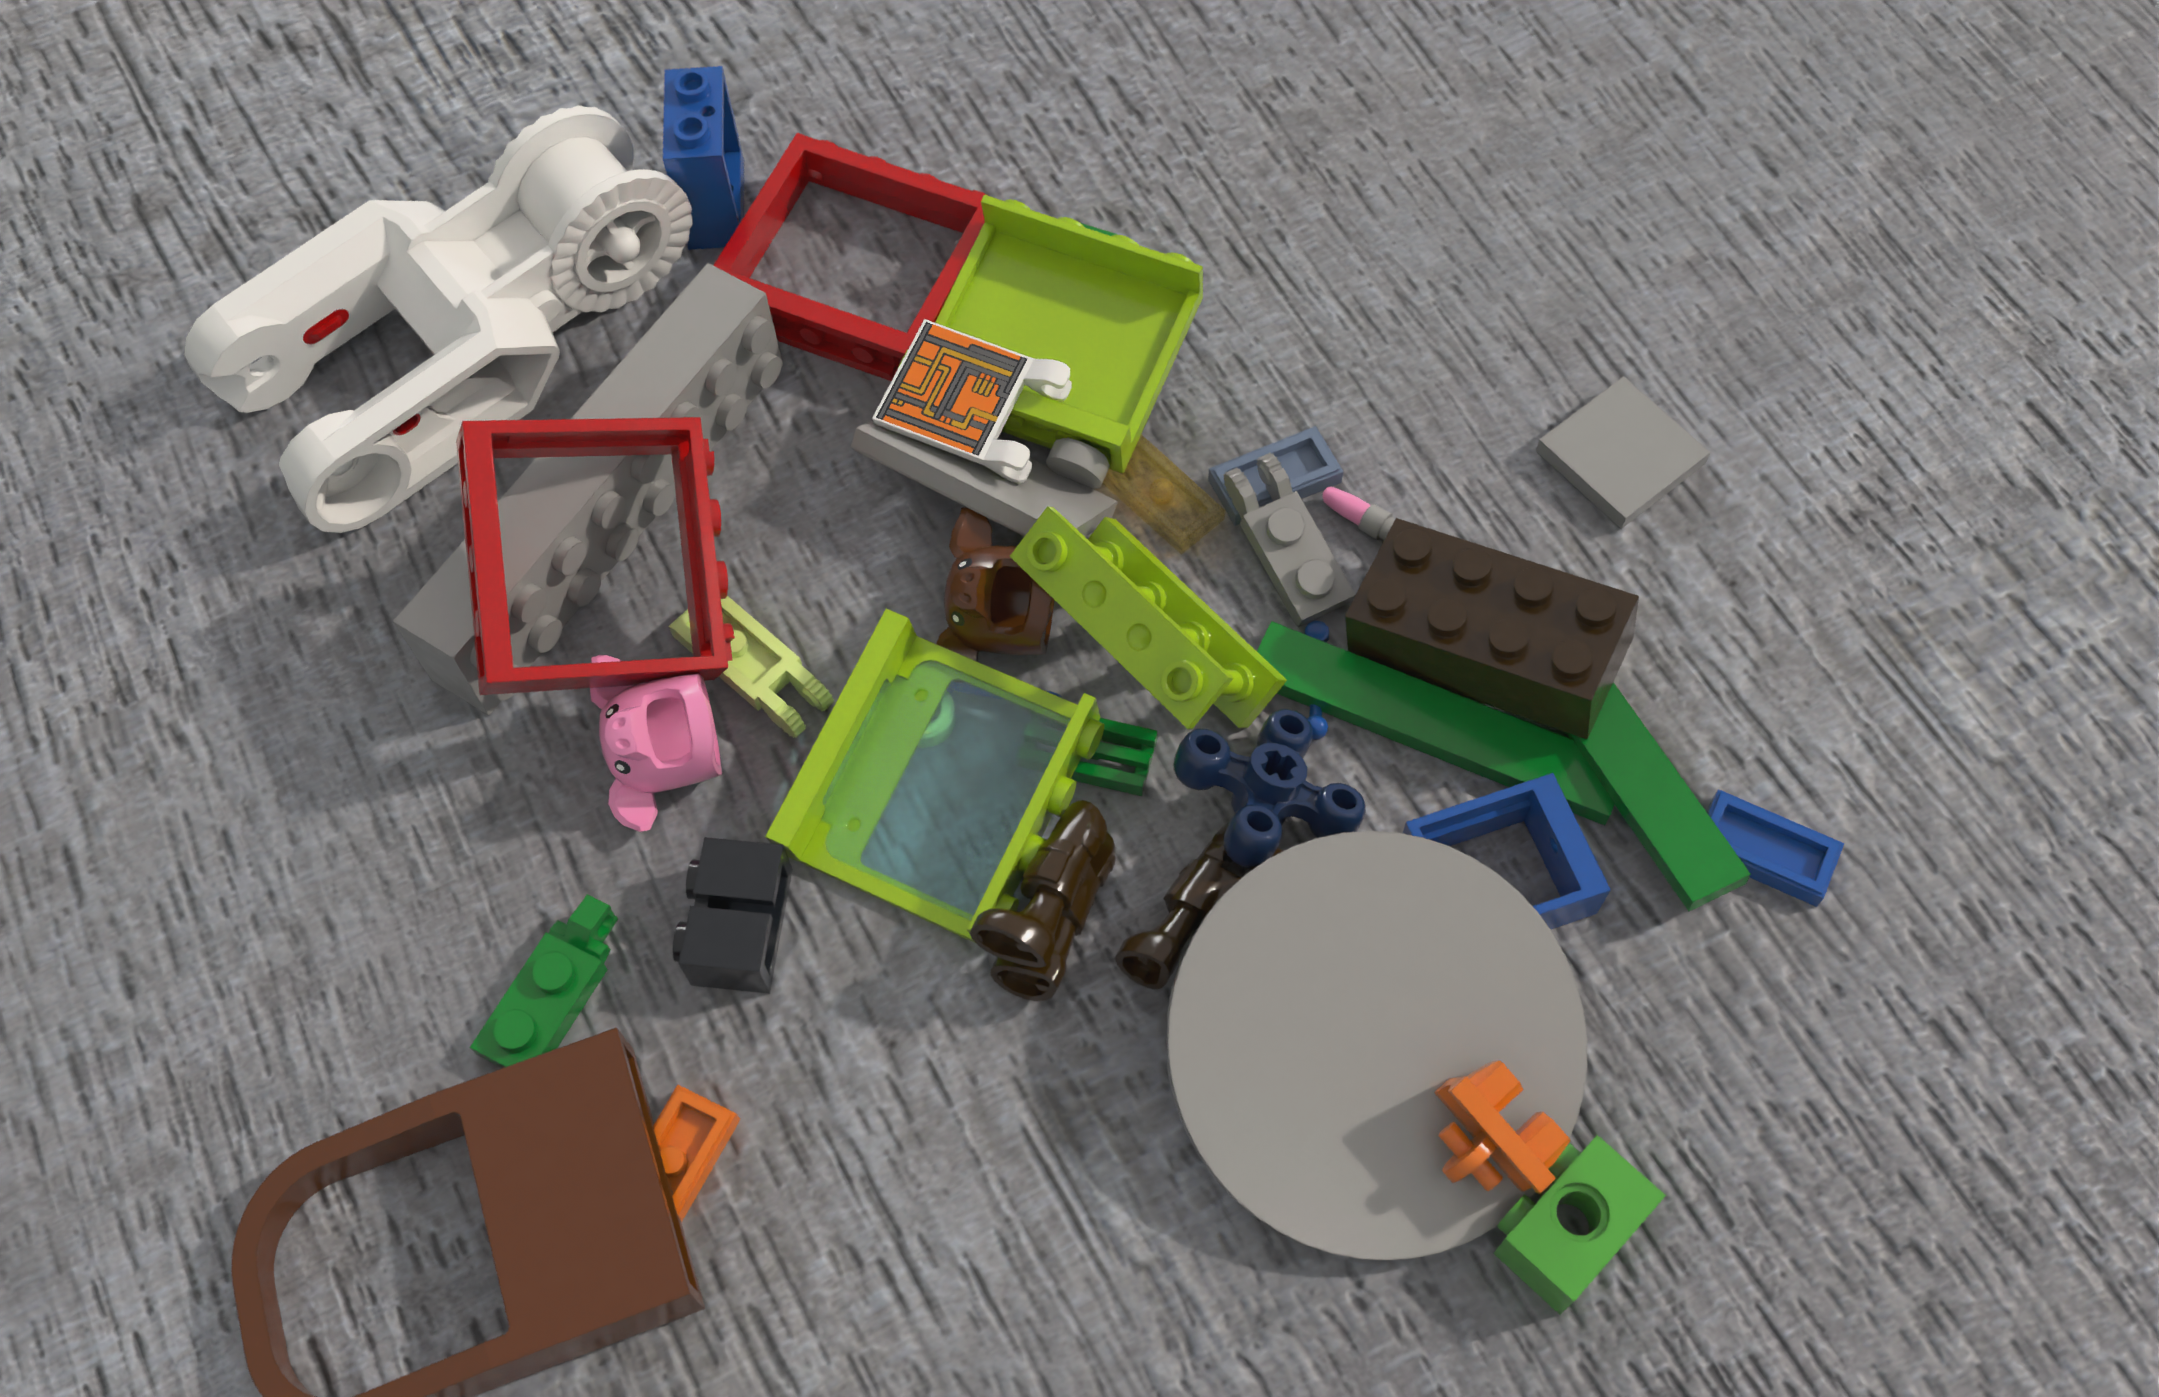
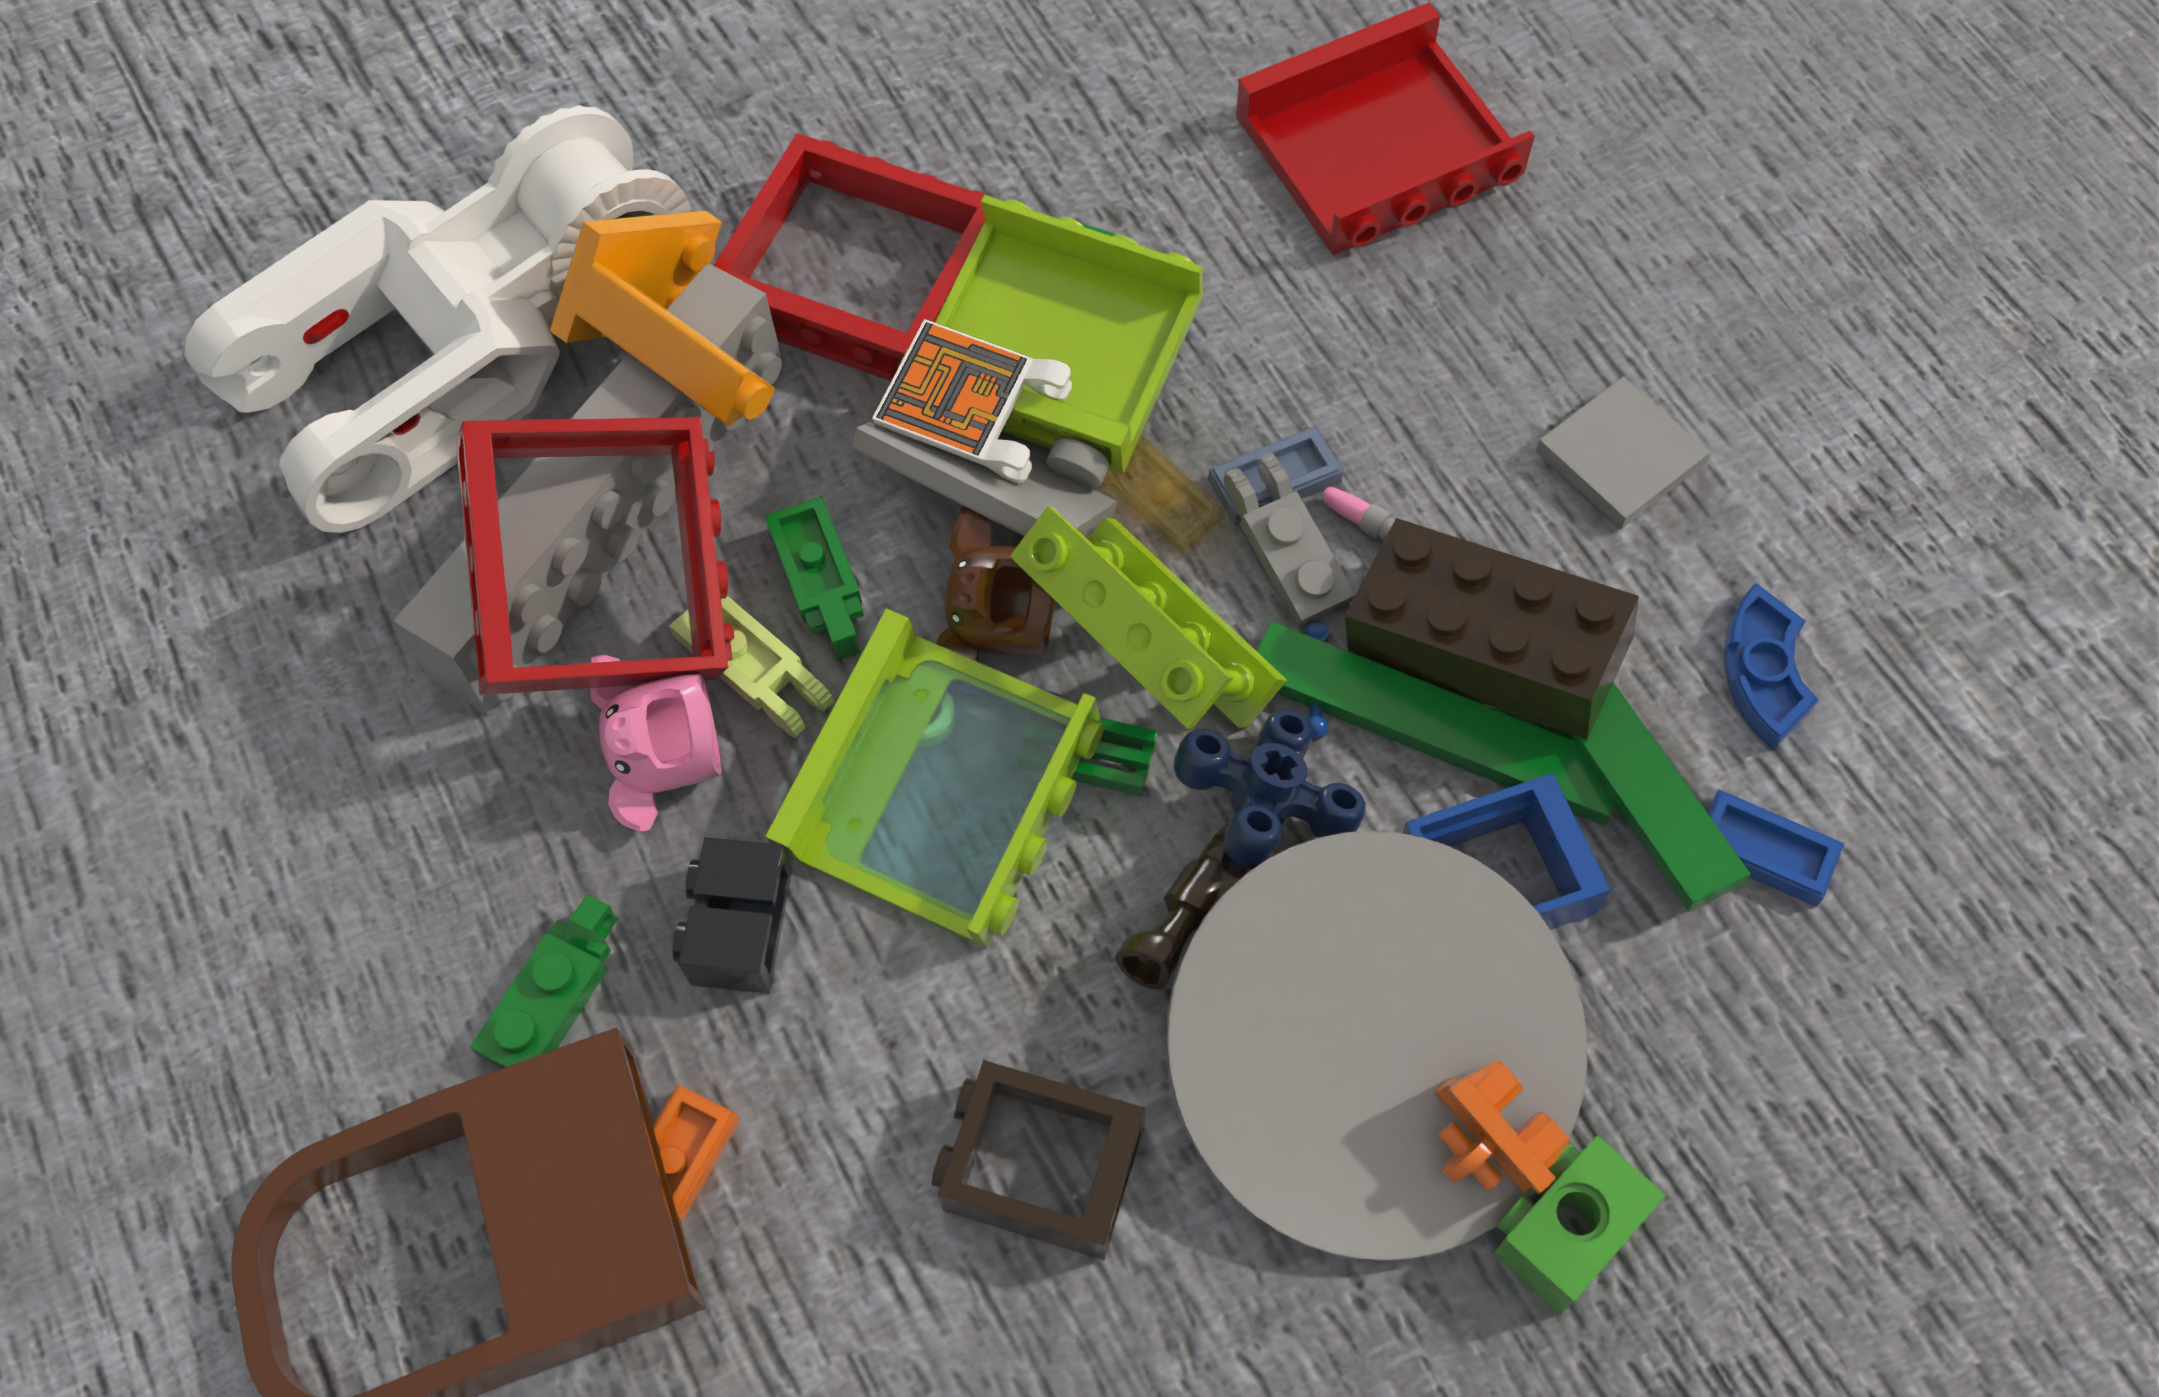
blue window [663,66,744,250] -> none
dark brown piece [970,800,1116,1001] -> none
none -> light orange piece [550,211,775,426]
none -> green hinge [764,496,864,661]
none -> dark brown window [932,1060,1145,1261]
none -> red panel [1236,2,1535,255]
none -> blue tile [1724,582,1819,750]

